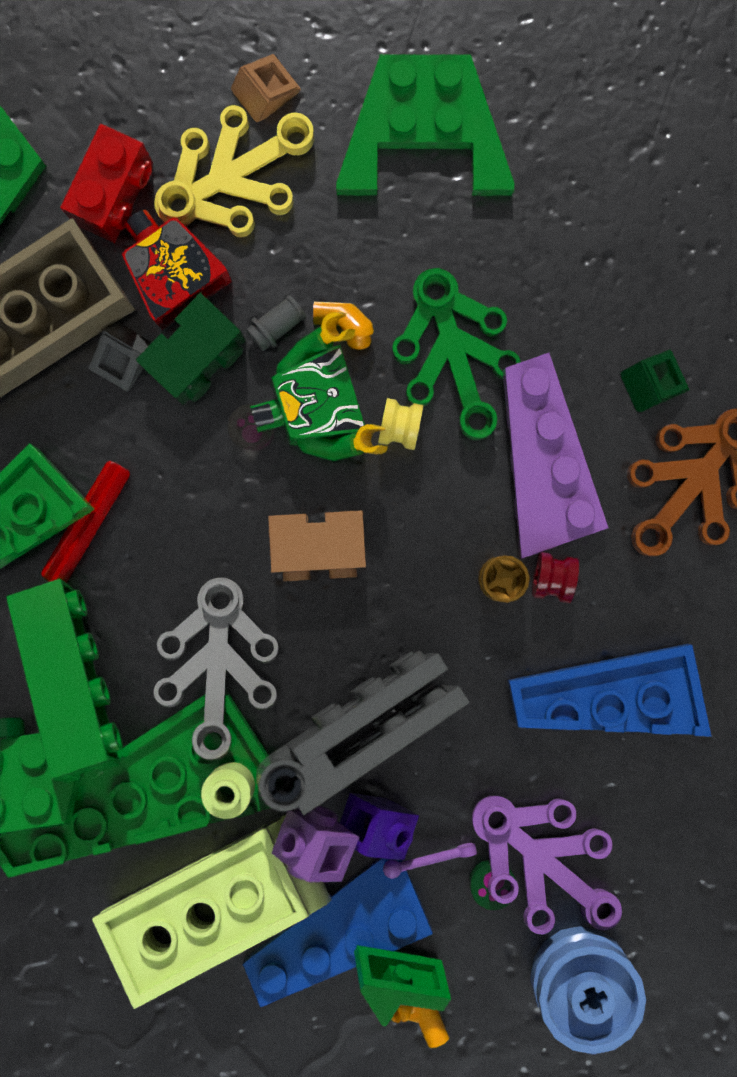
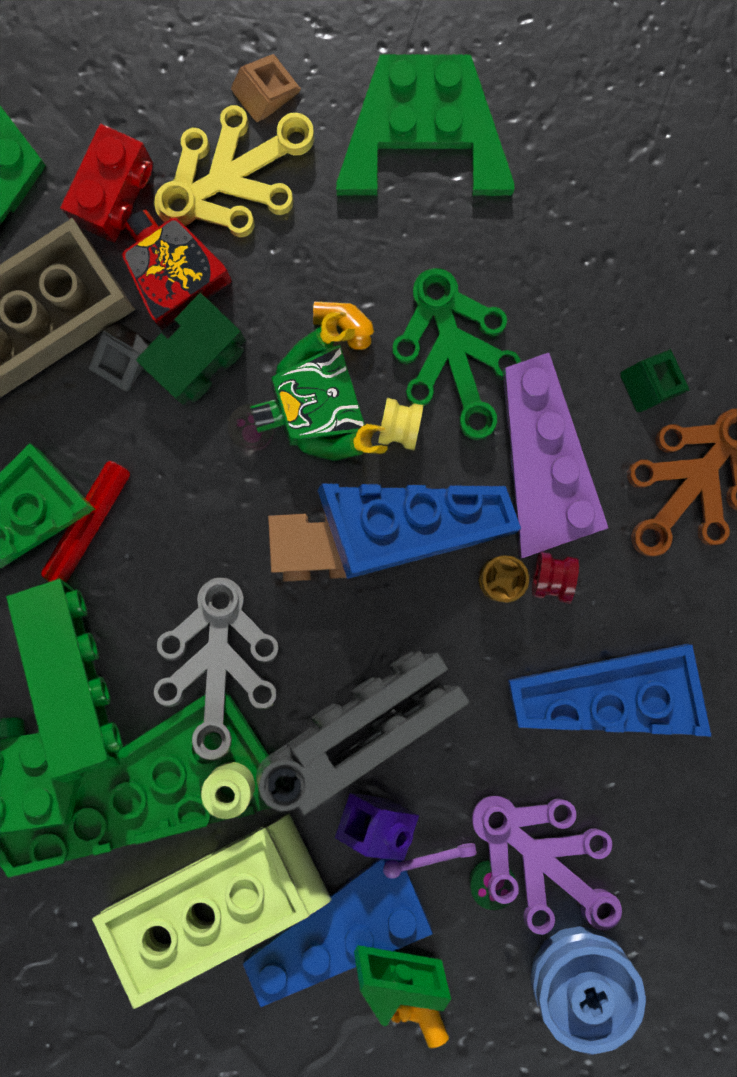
dark grey pin [246,295,307,351] -> none
medium lavender brick [272,806,359,882] -> none
none -> blue wing [317,484,521,579]

